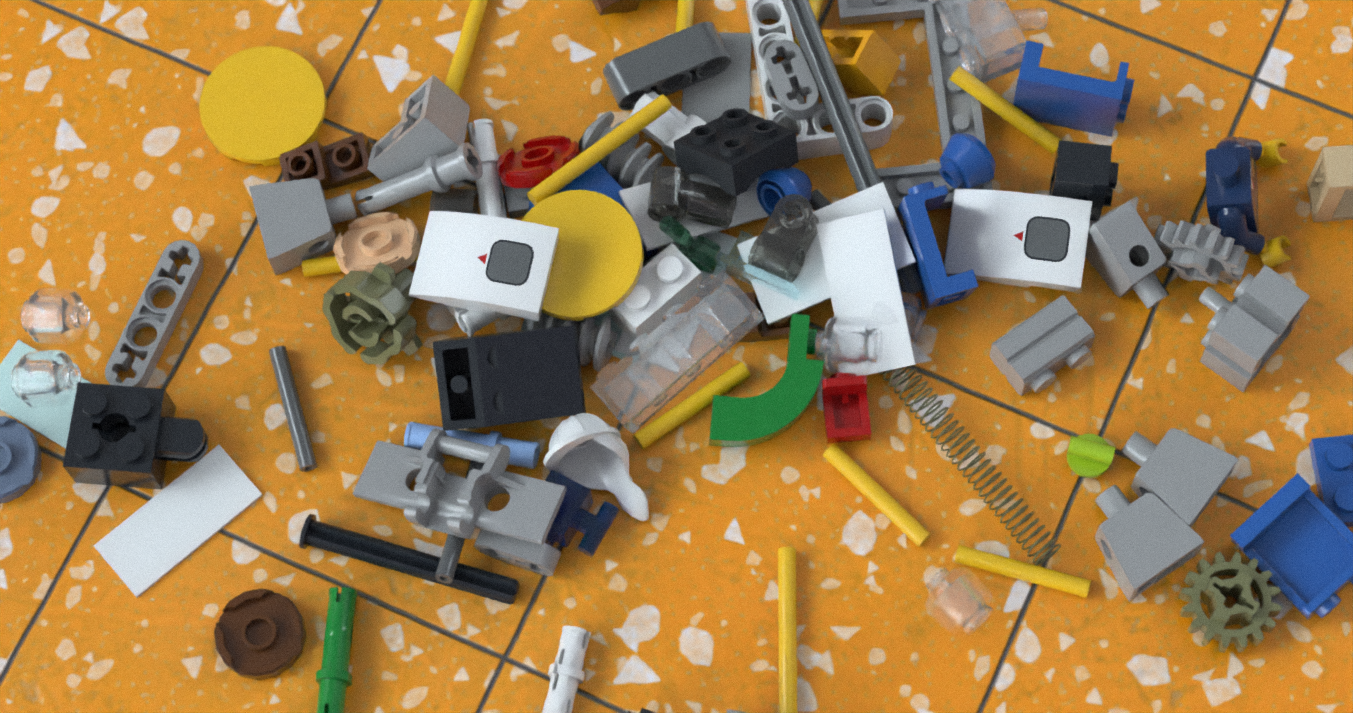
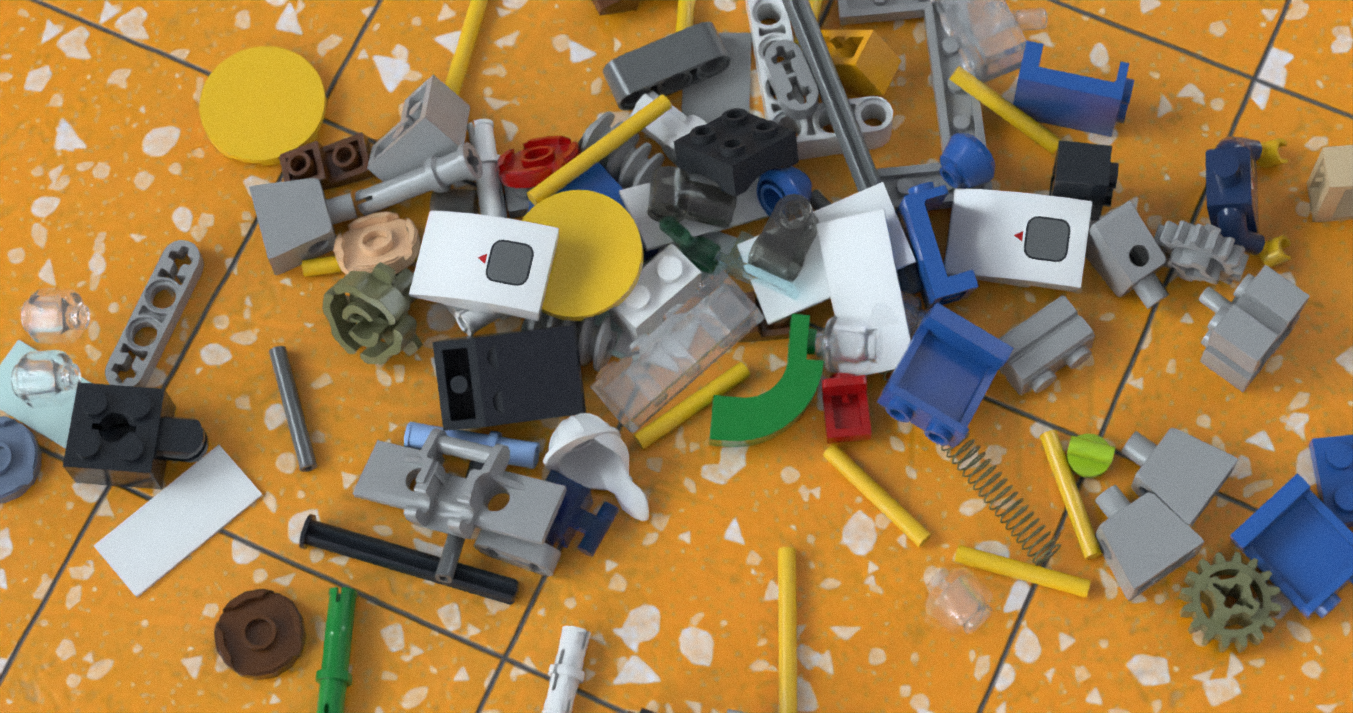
none -> blue panel [877,302,1014,448]
none -> yellow bar [1039,430,1102,560]

